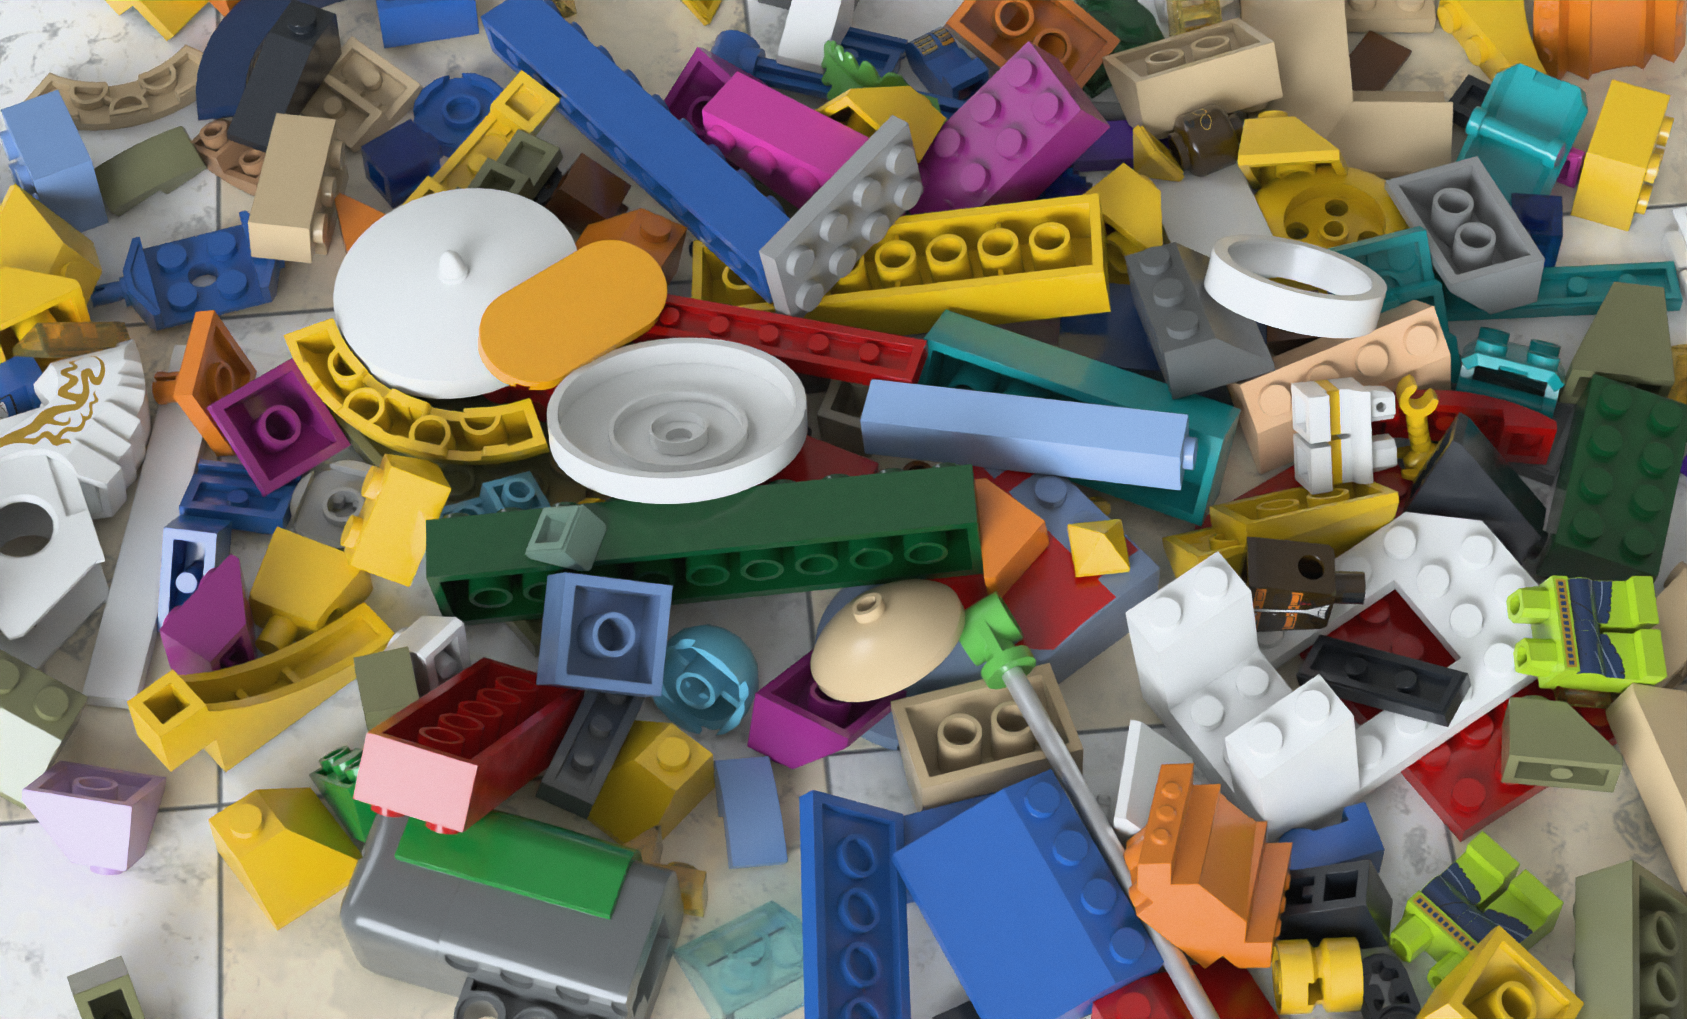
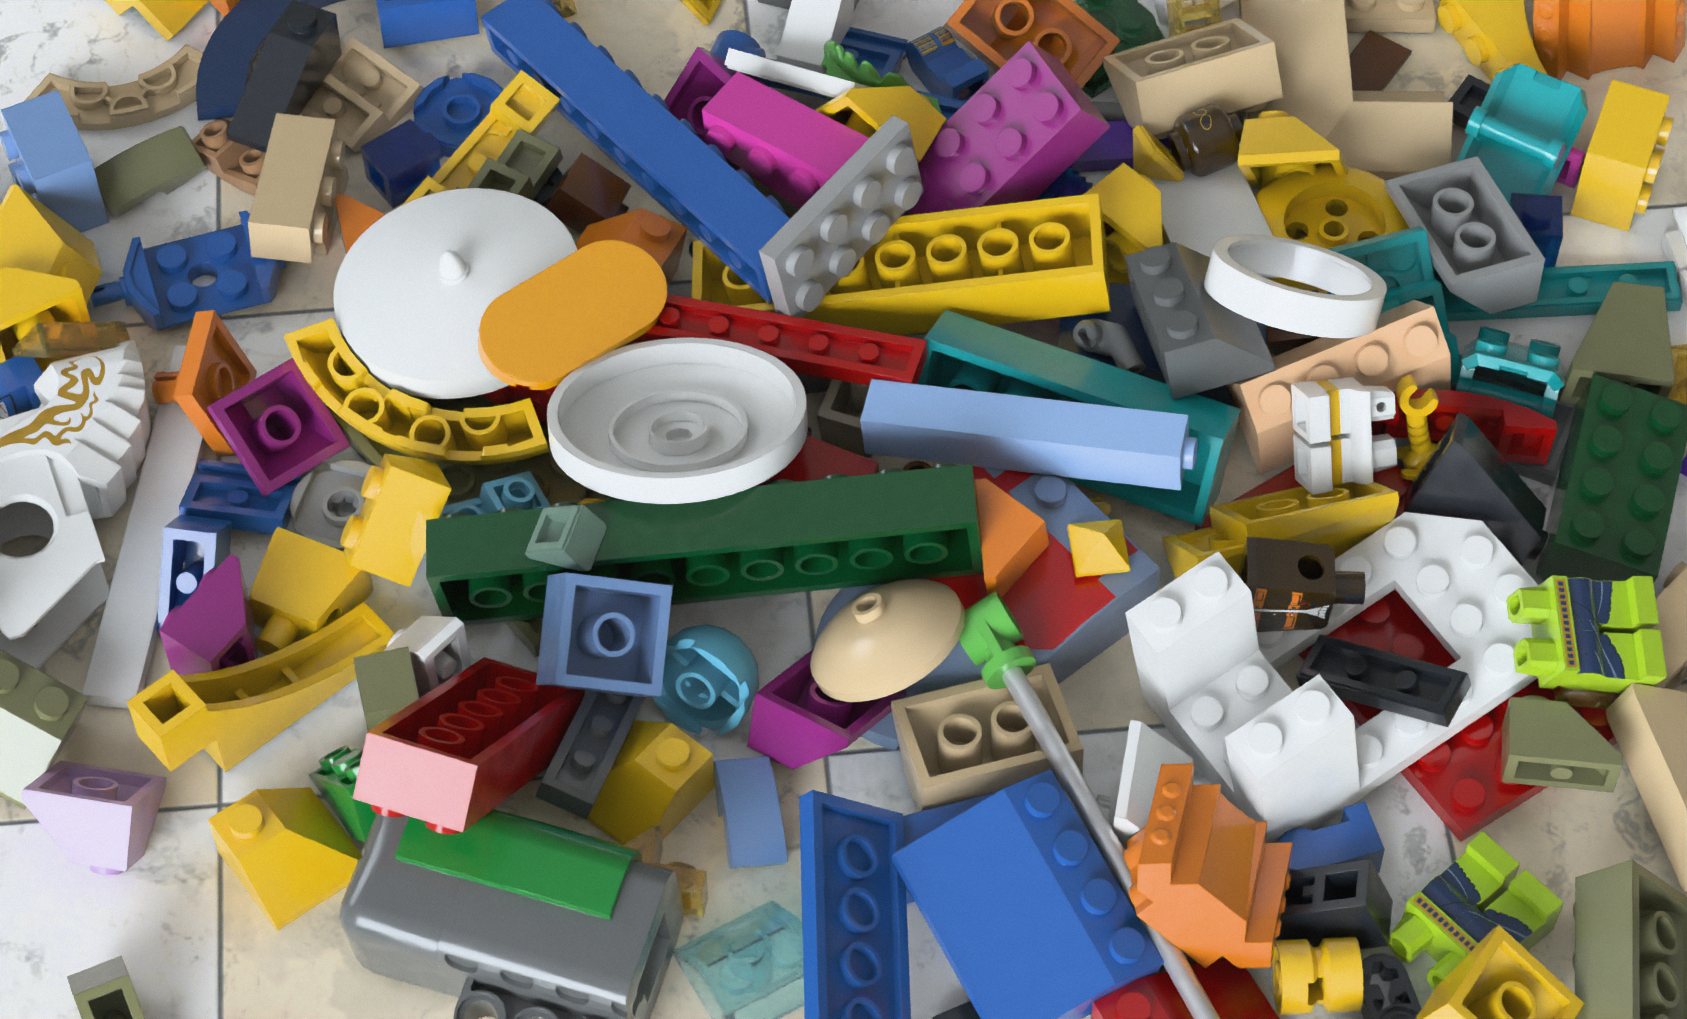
none -> white tile [724,48,873,98]
none -> dark grey arm [1073,319,1146,374]

